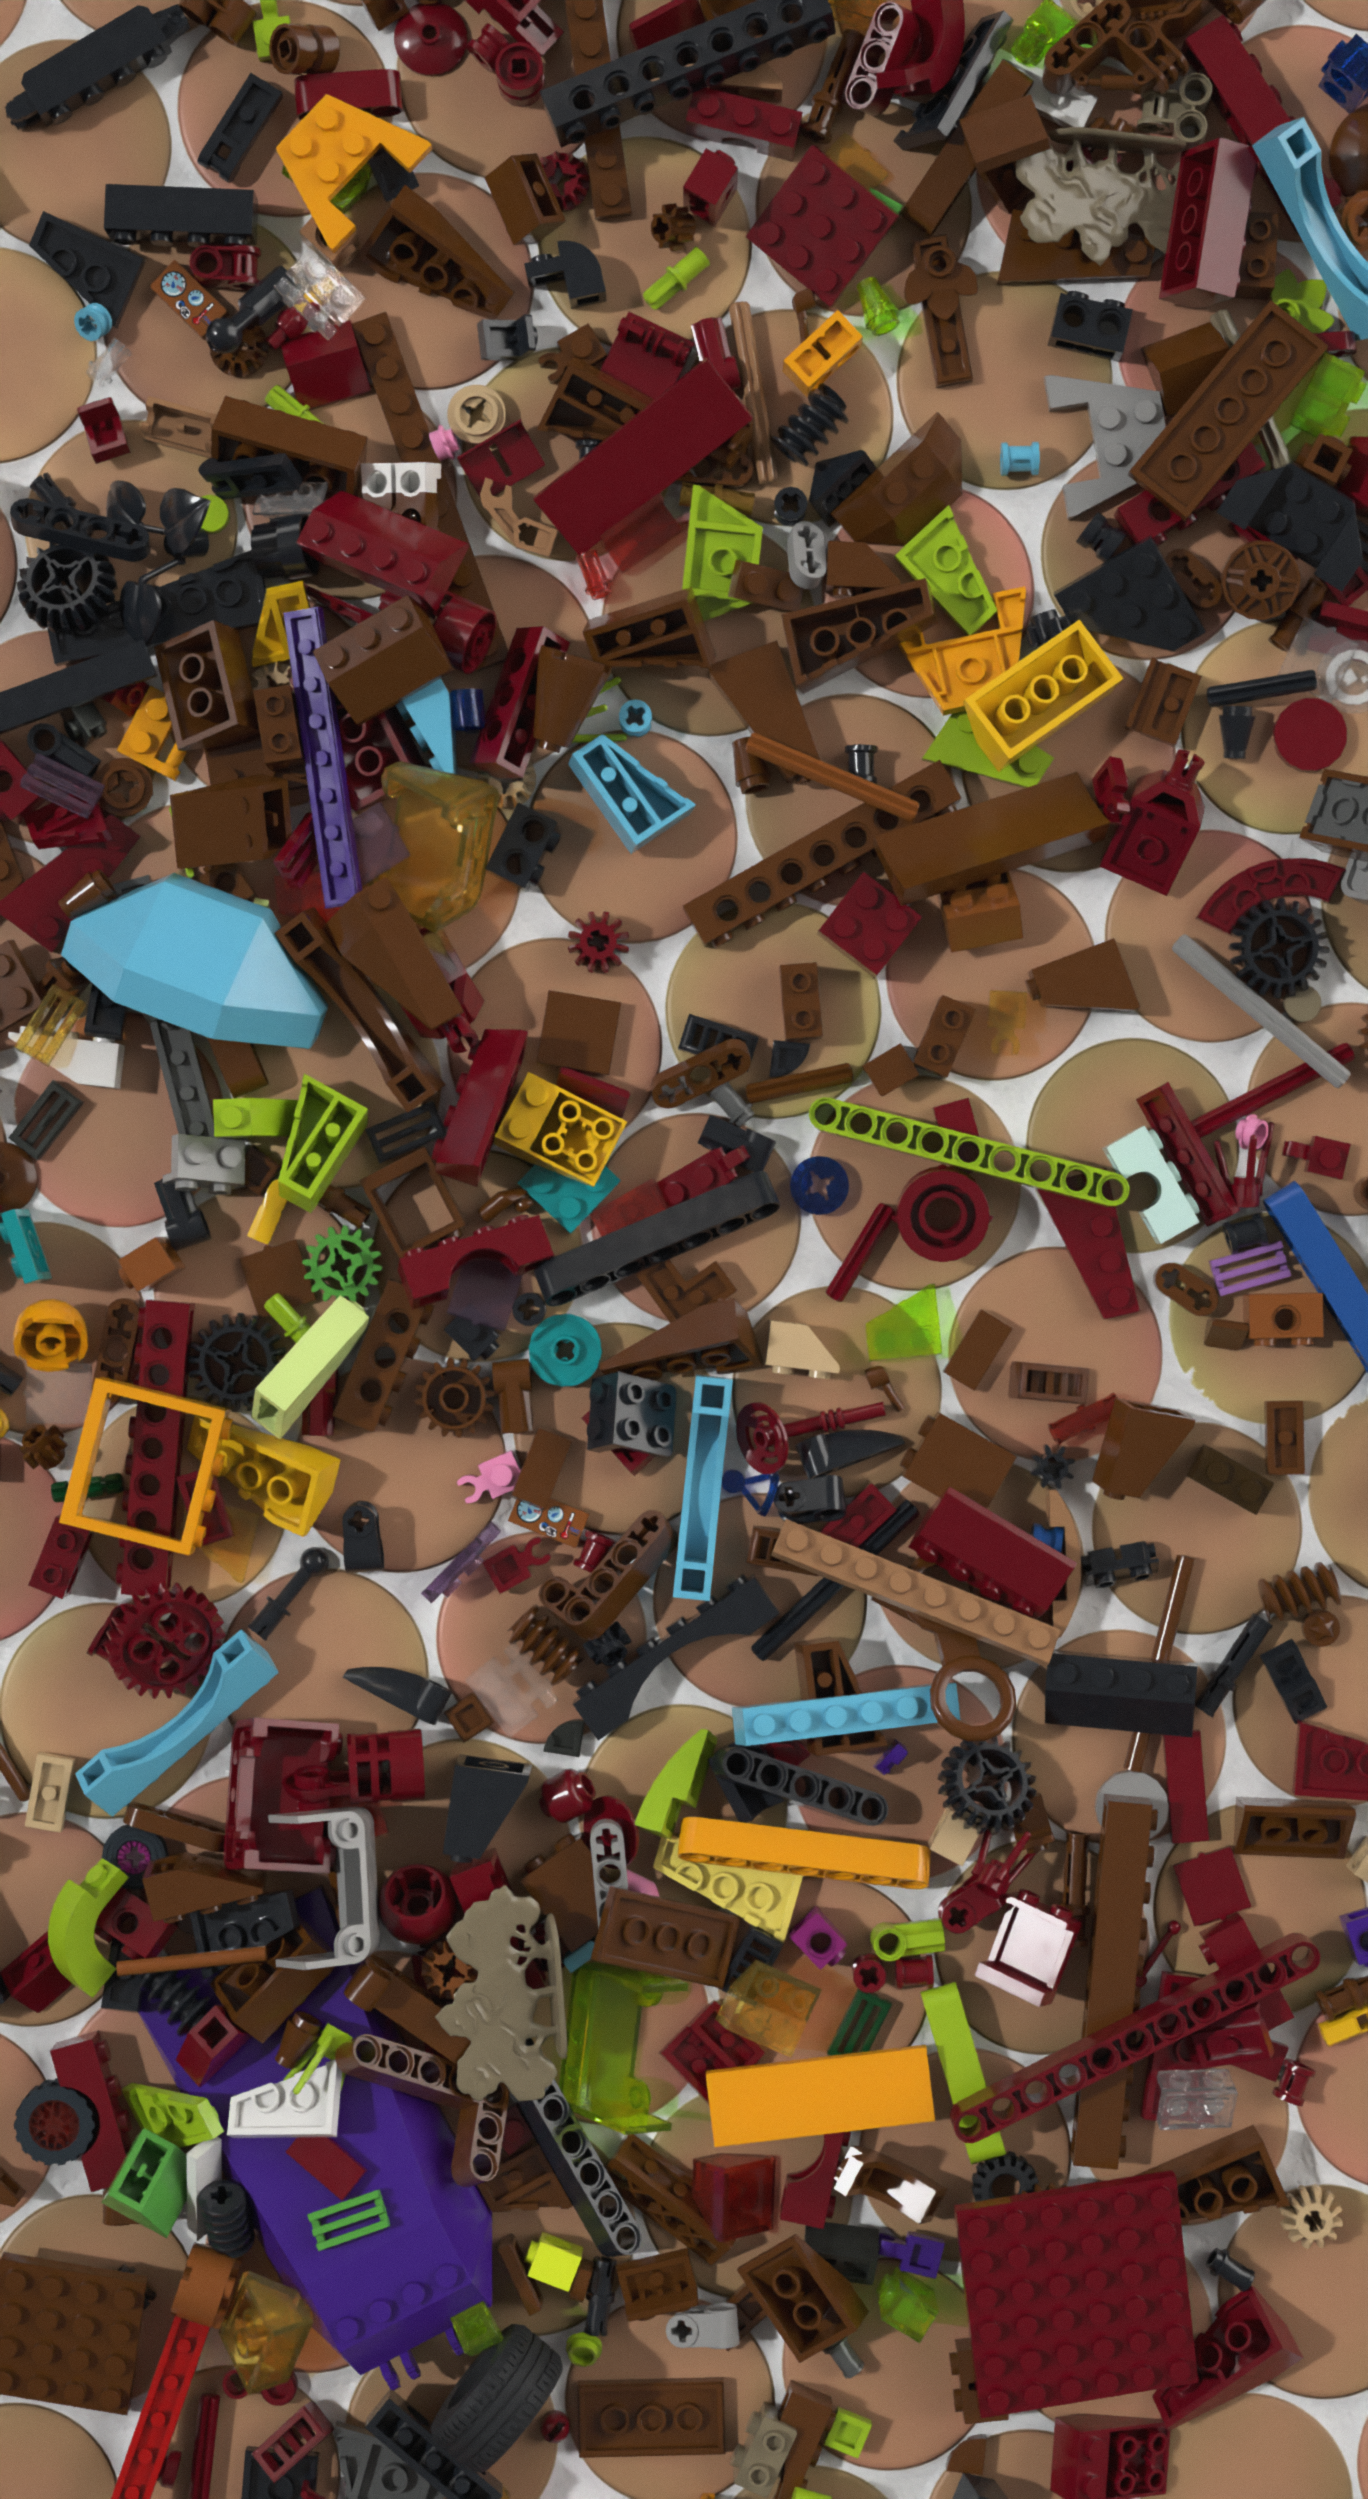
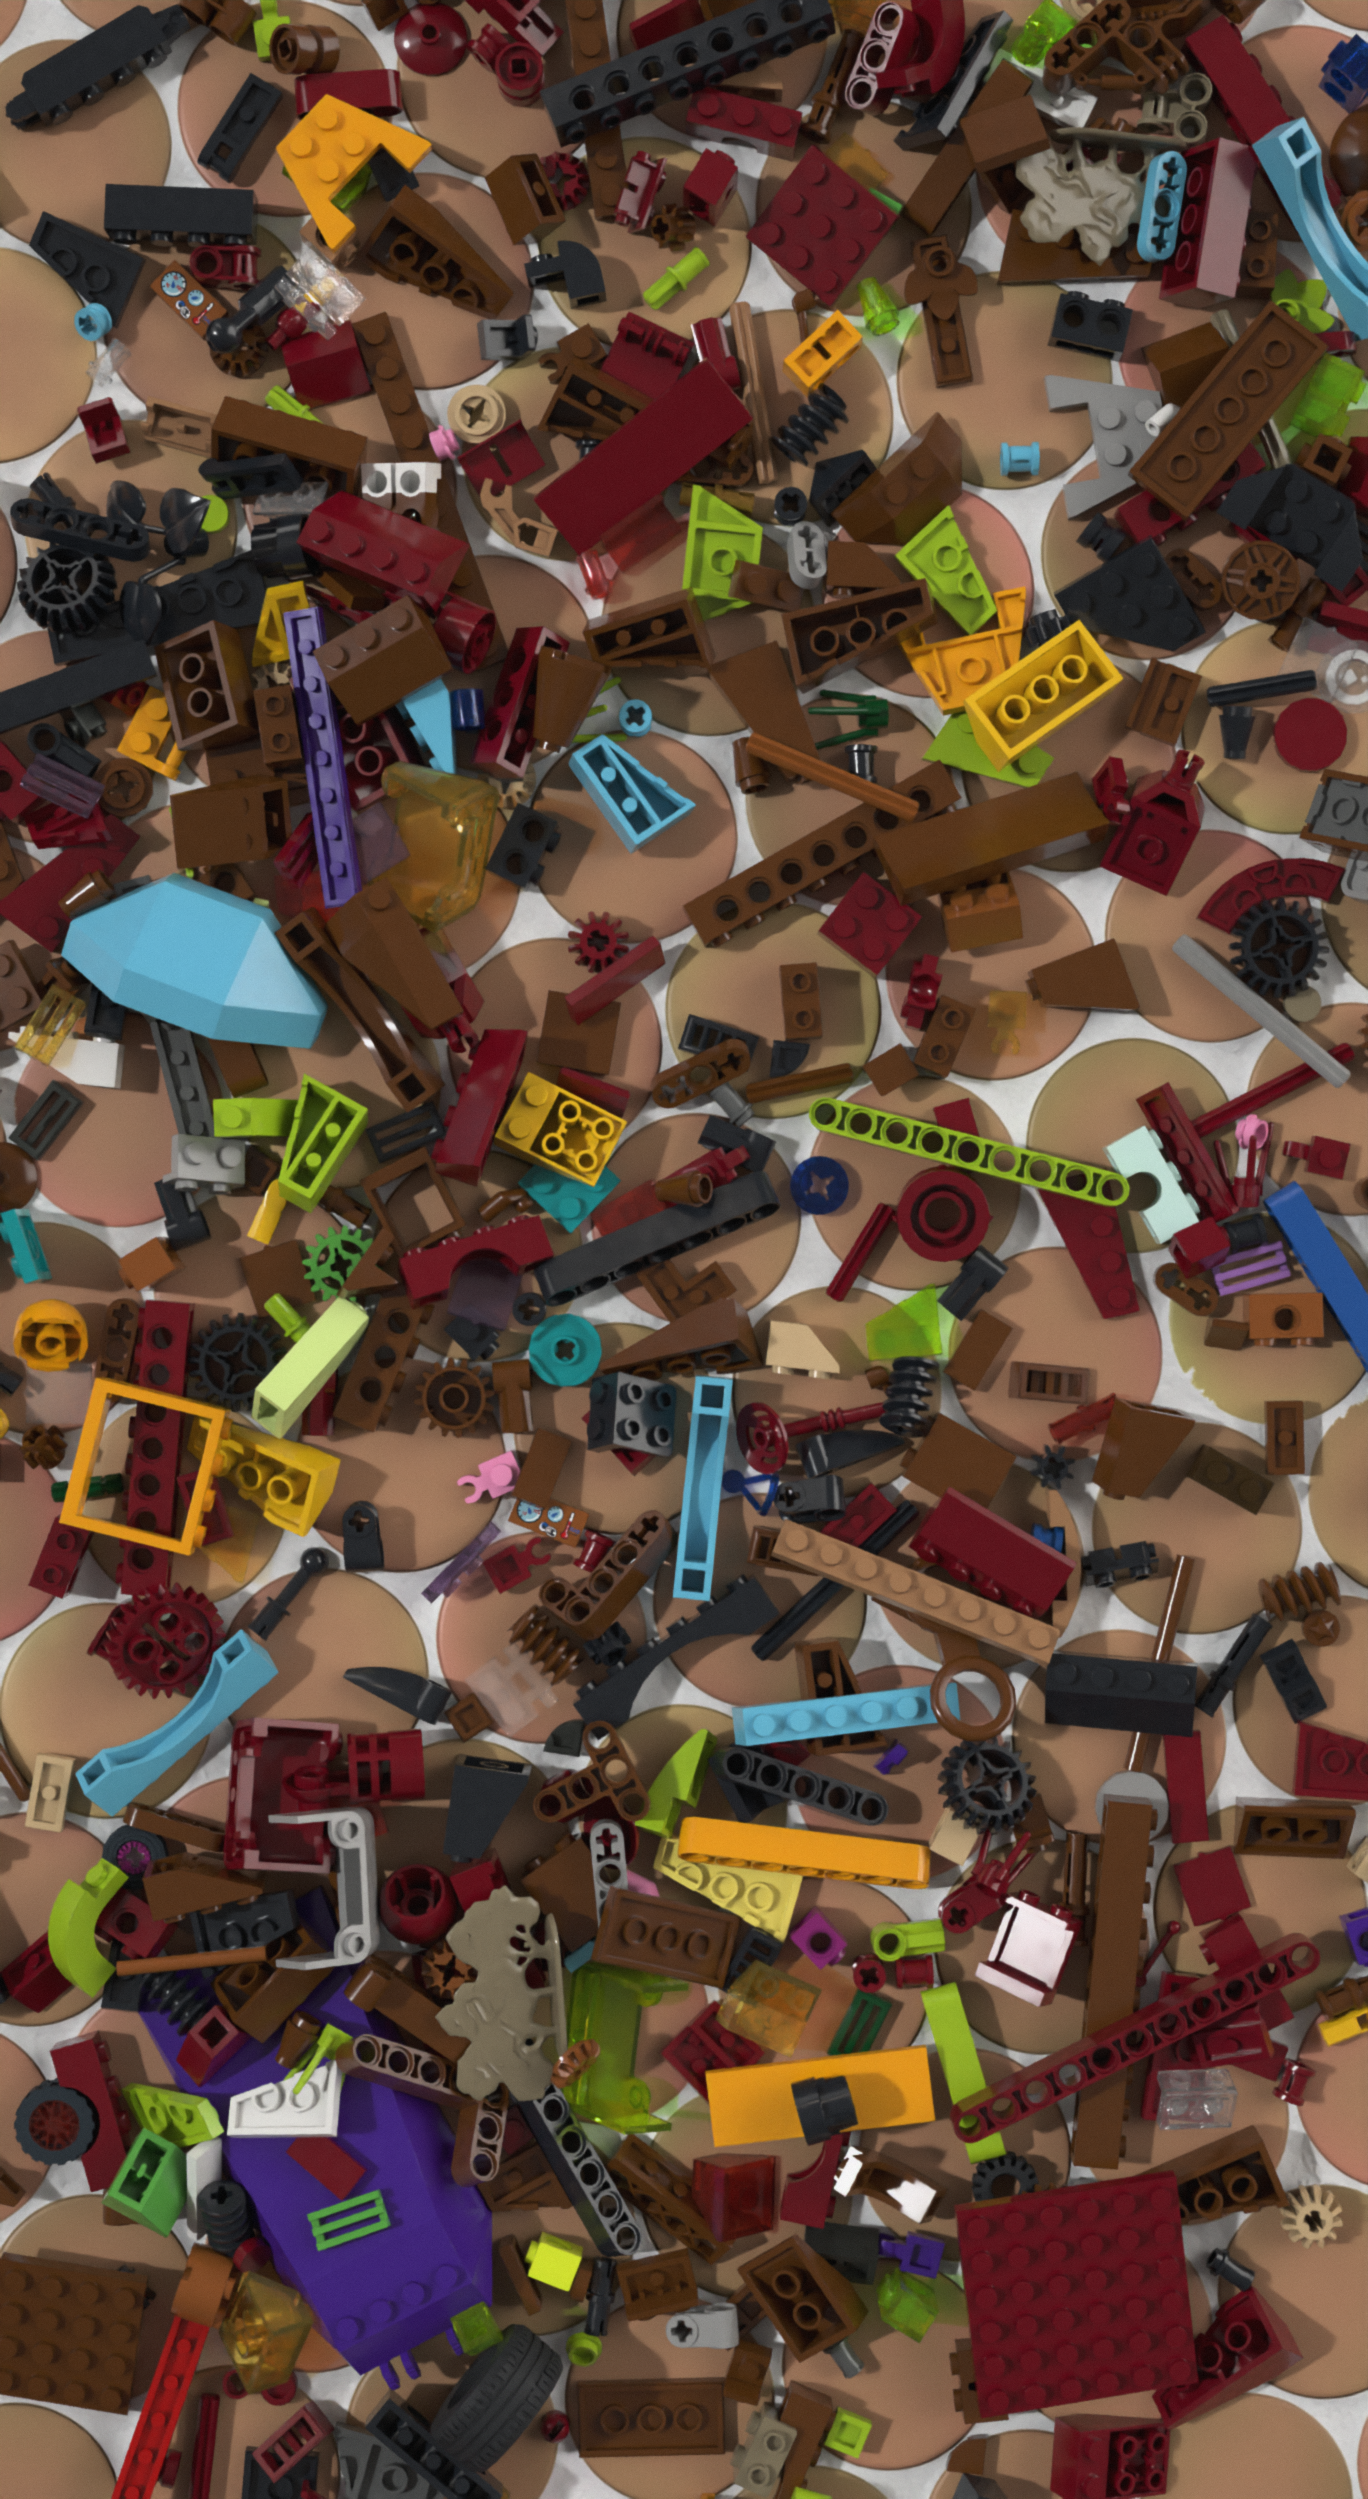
none -> dark red tile [233,2237,271,2275]
none -> reddish brown tile [316,567,385,611]
none -> reddish brown slope [336,1228,399,1299]
none -> reddish brown beam [533,1720,651,1823]
none -> dark orange gear [550,2039,601,2089]
none -> dark red tile [565,936,666,1025]
none -> dark red hinge [613,151,667,234]
none -> reddish brown cone [655,1170,713,1207]
none -> reddish brown bracket [723,2339,773,2406]
none -> black piece [791,2076,858,2146]
none -> dark green plant [808,689,889,750]
none -> black piece [879,1356,940,1438]
none -> dark red plate [900,954,943,1031]
none -> black piece [936,1244,1009,1321]
none -> medium azure beam [1137,151,1187,263]
none -> white arm [1145,403,1181,436]
none -> dark red brick [1168,1216,1231,1280]

